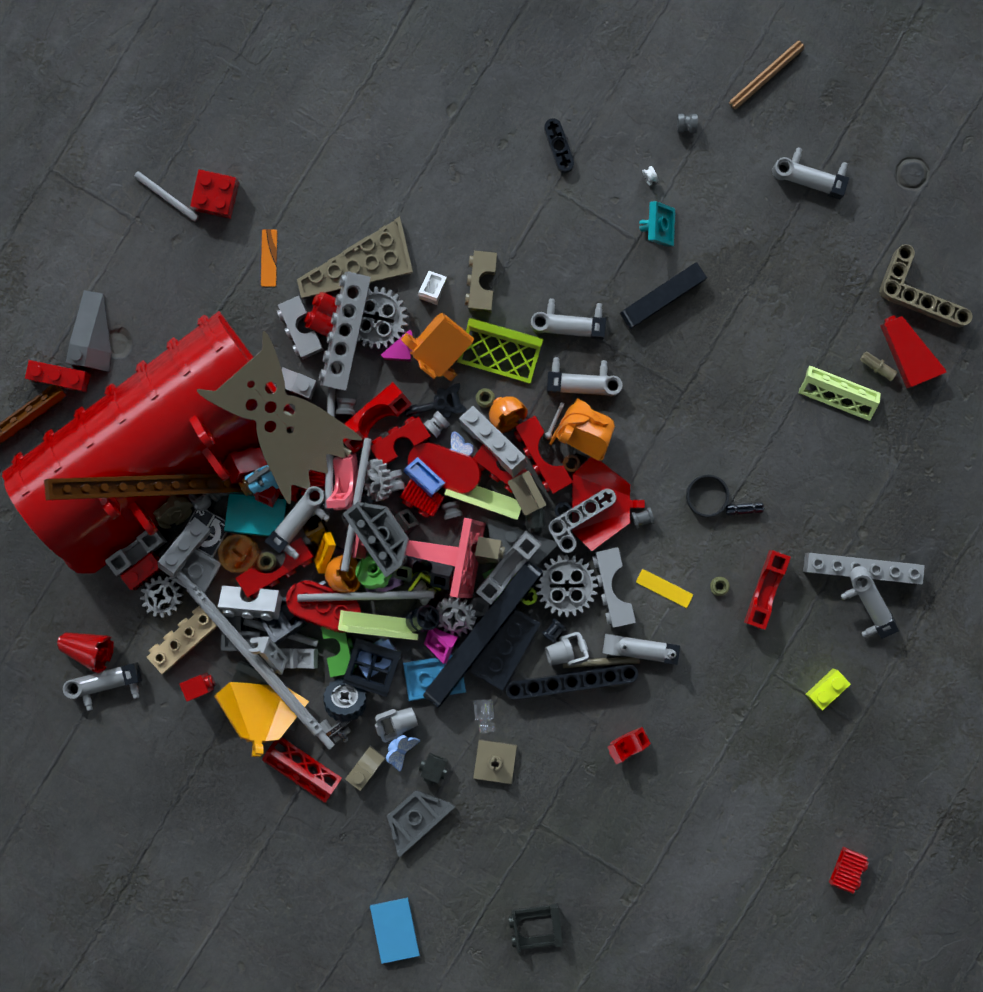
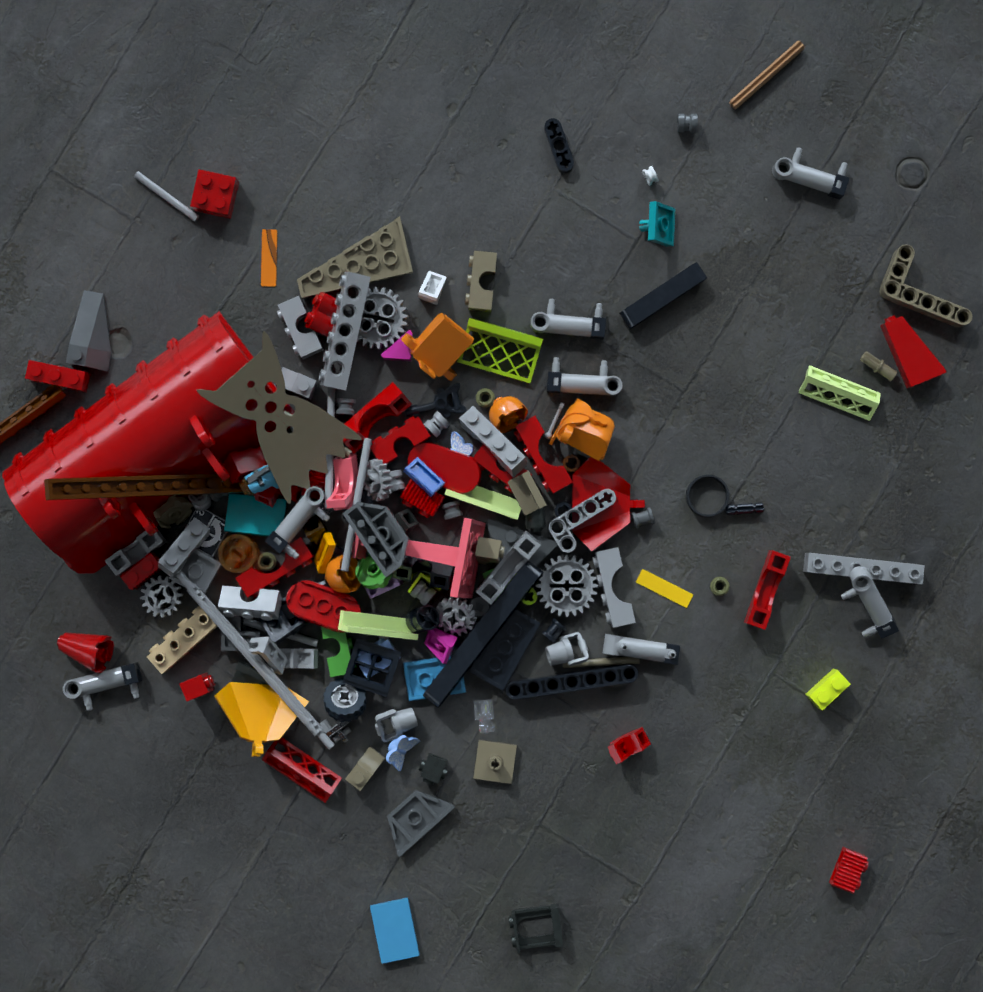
light grey piece [297,590,434,602] -> none

